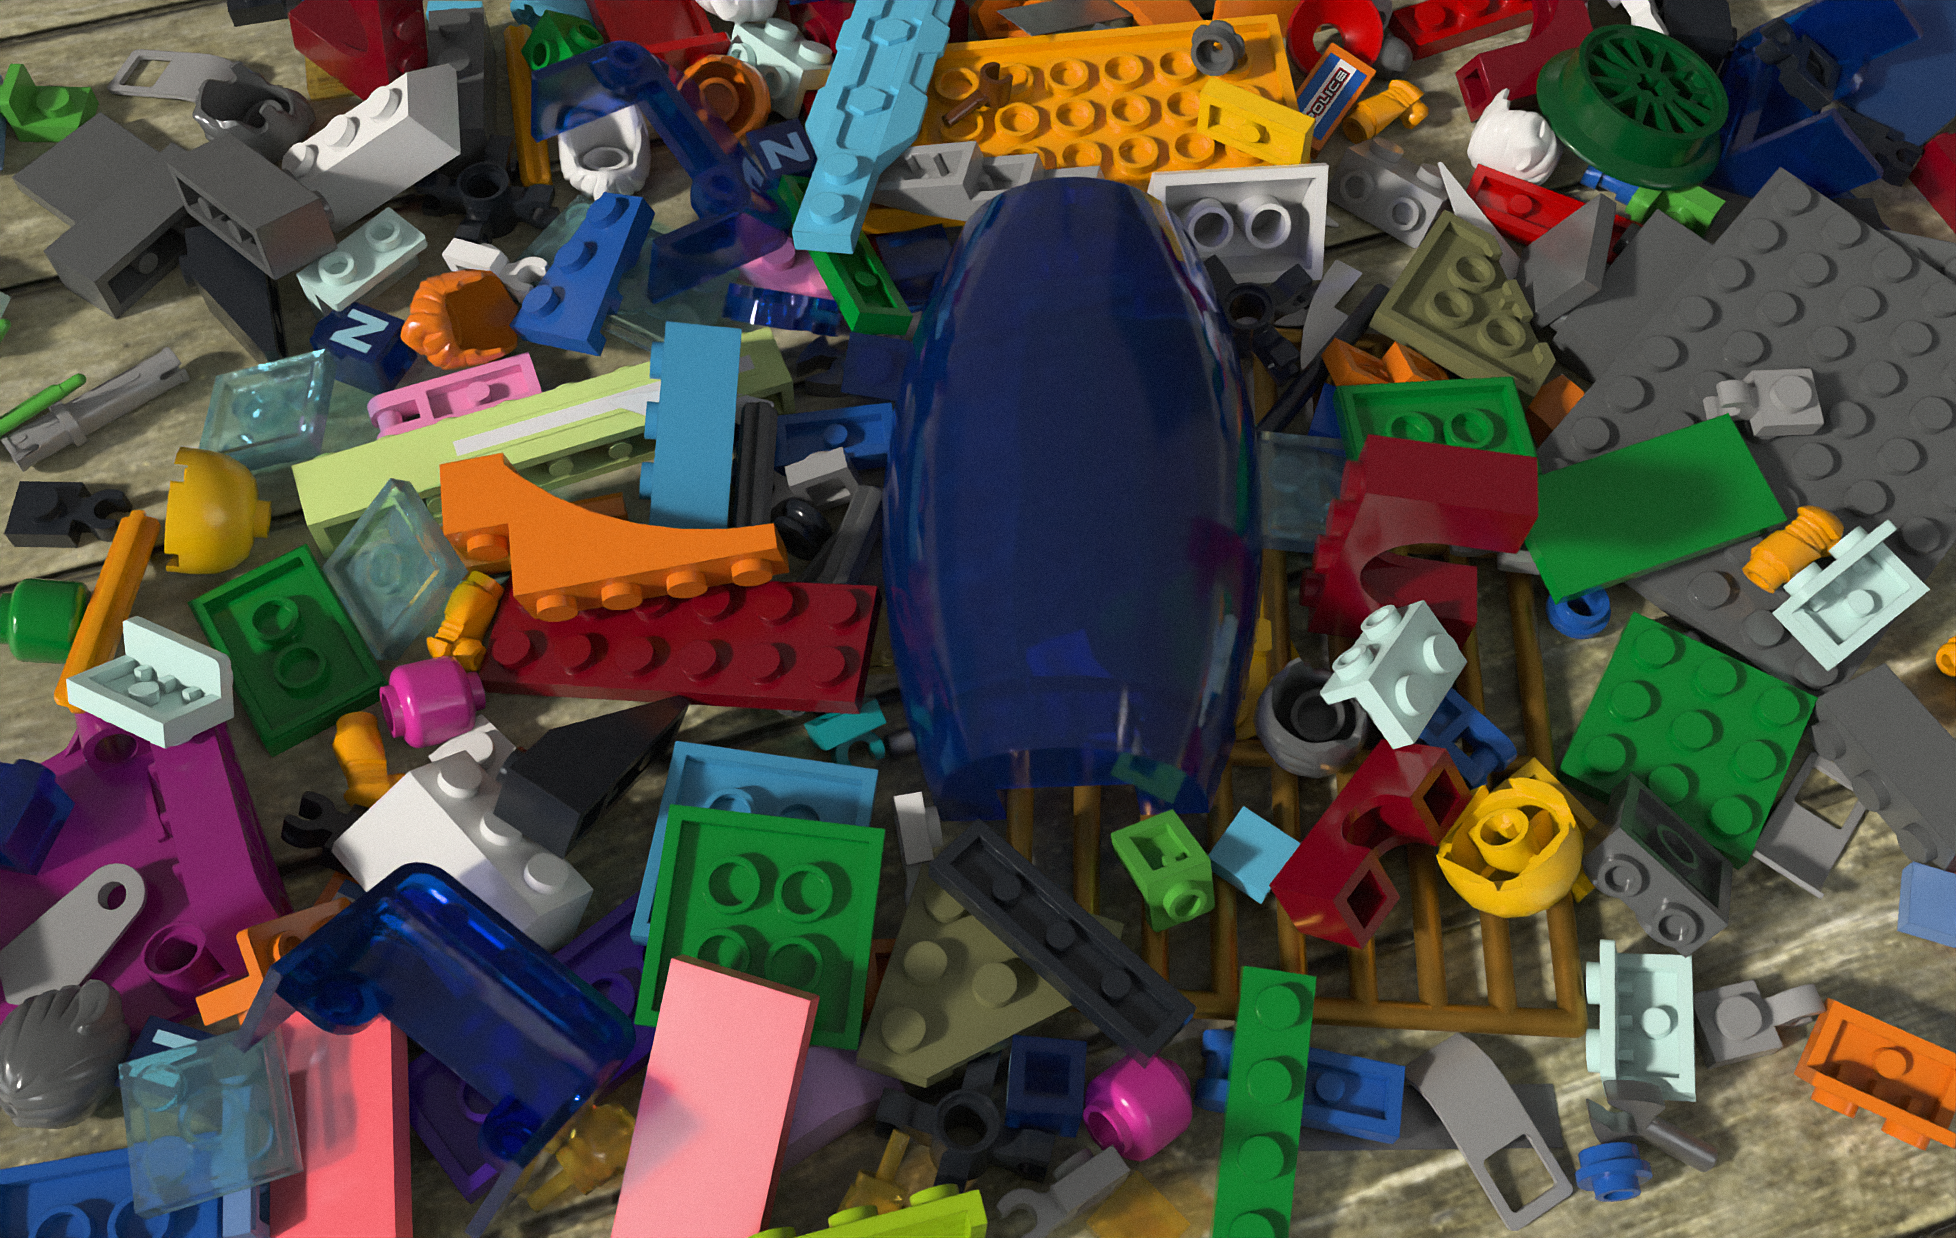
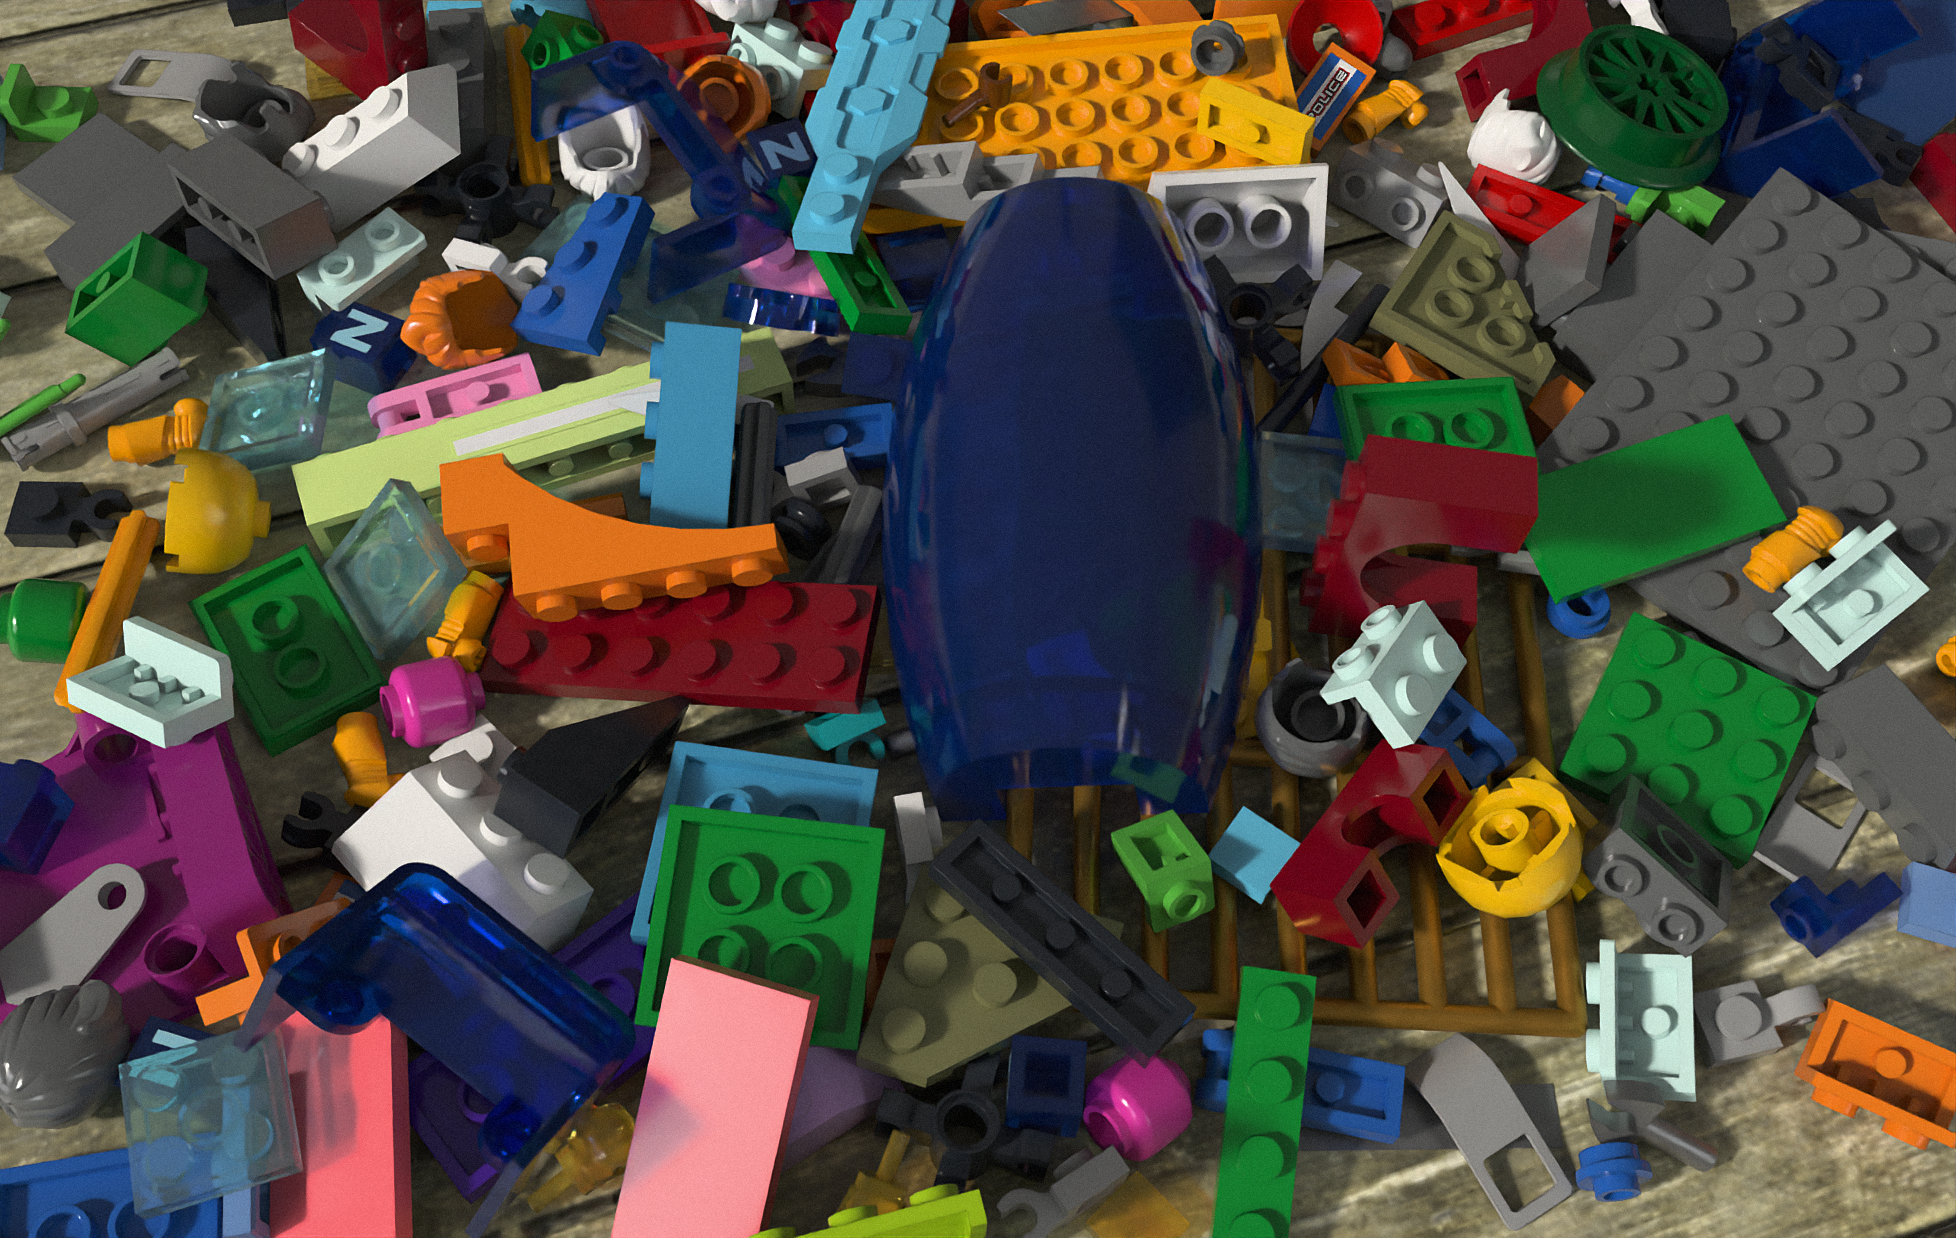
light grey plate [1703,368,1824,437] -> none
none -> green brick [64,231,209,367]
none -> light orange arm [107,398,216,467]
none -> clear blue bracket [1770,872,1904,959]

